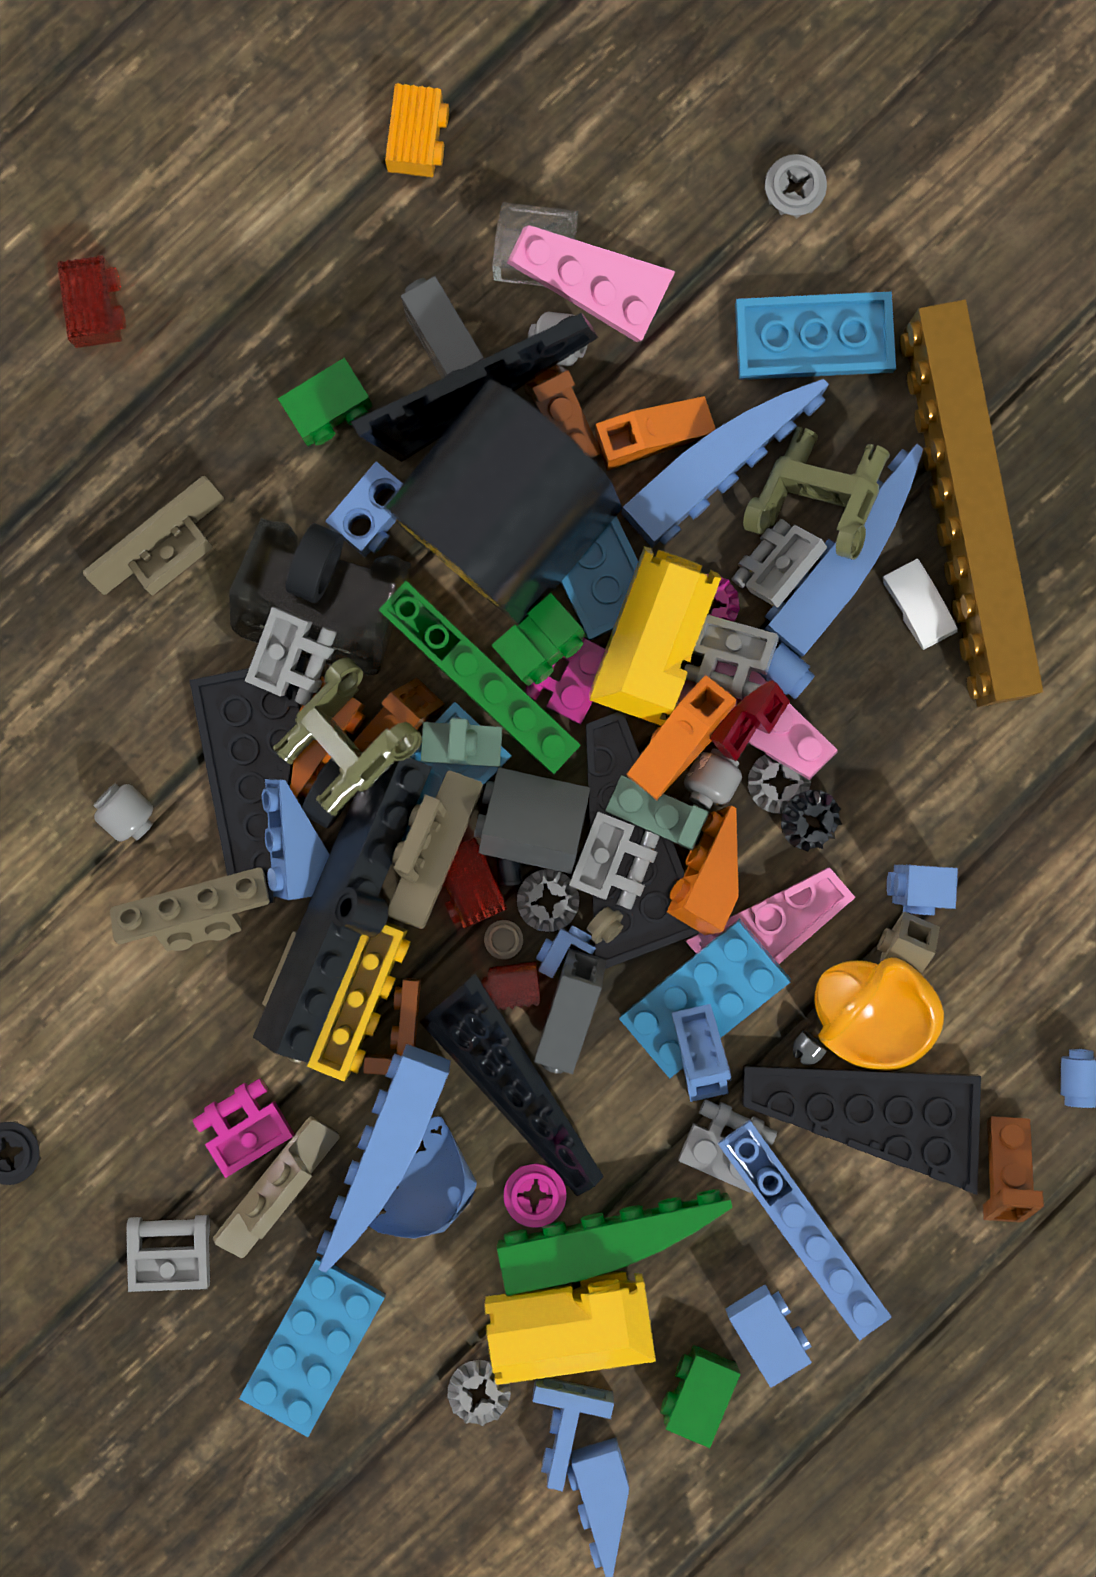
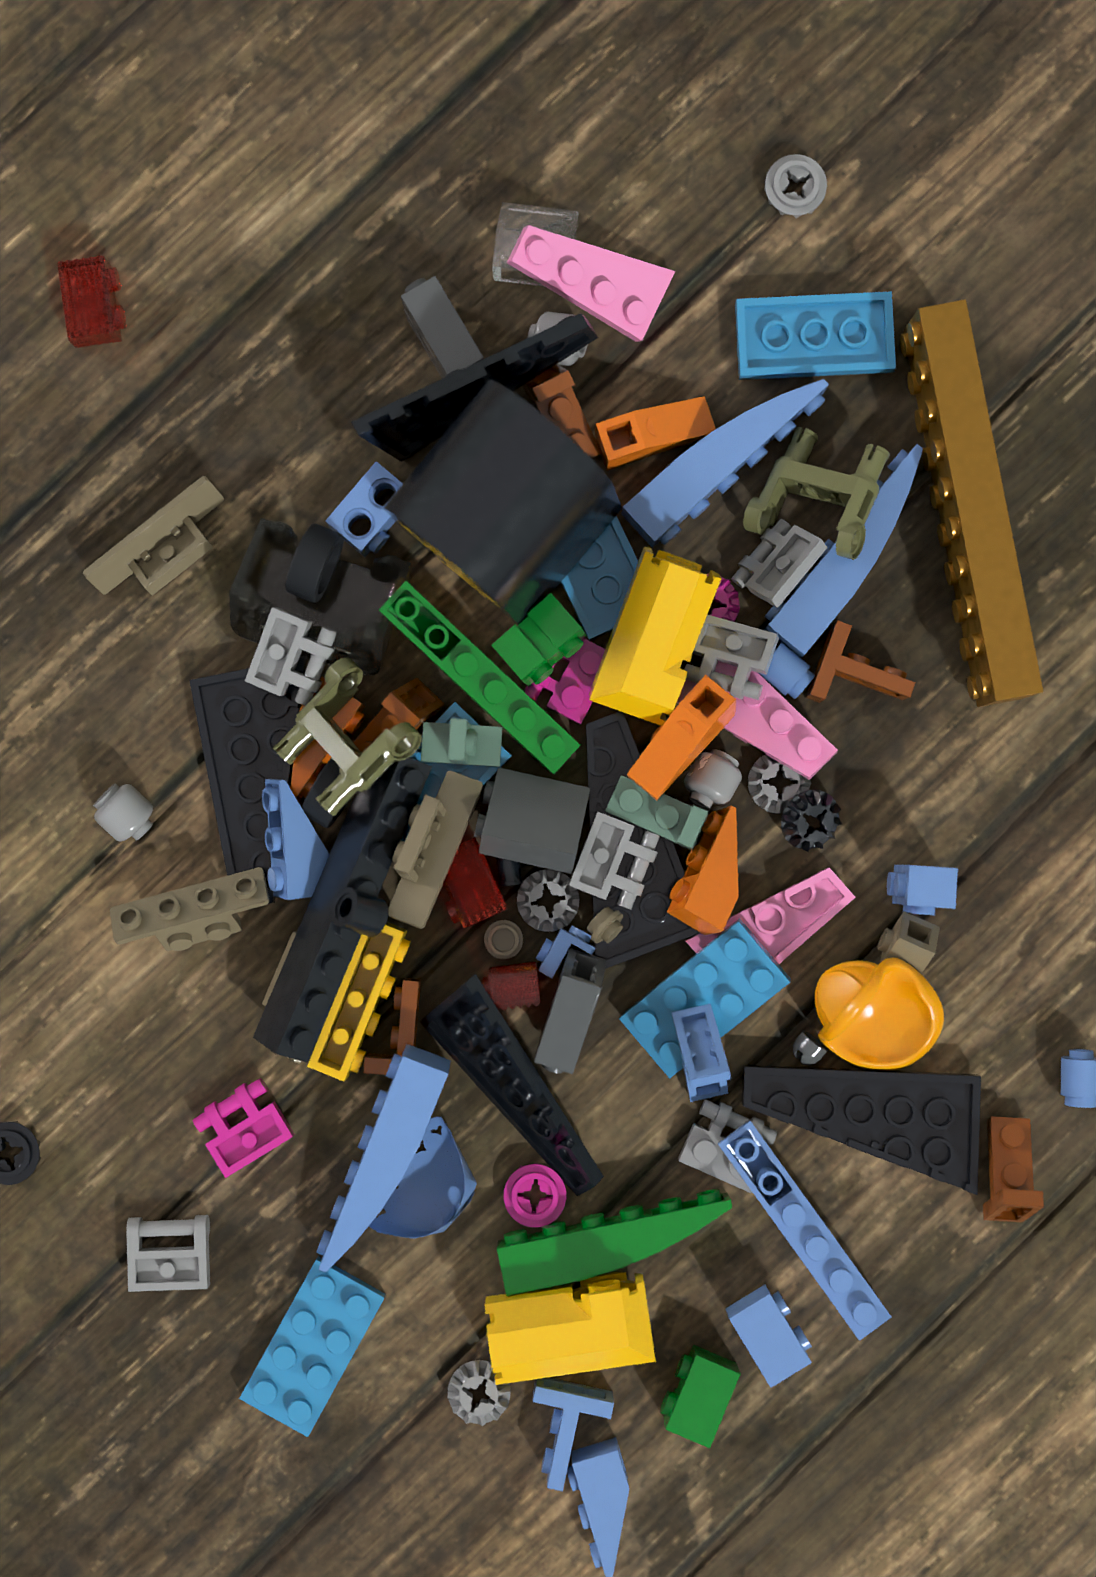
dark tan bracket [213,1116,340,1258] -> none
green brick [278,357,373,447] -> none
light orange brick [385,83,449,177] -> none
dark red slope [710,680,790,761] -> none
white slope [883,558,957,650] -> none
none -> dark orange bracket [805,620,916,703]

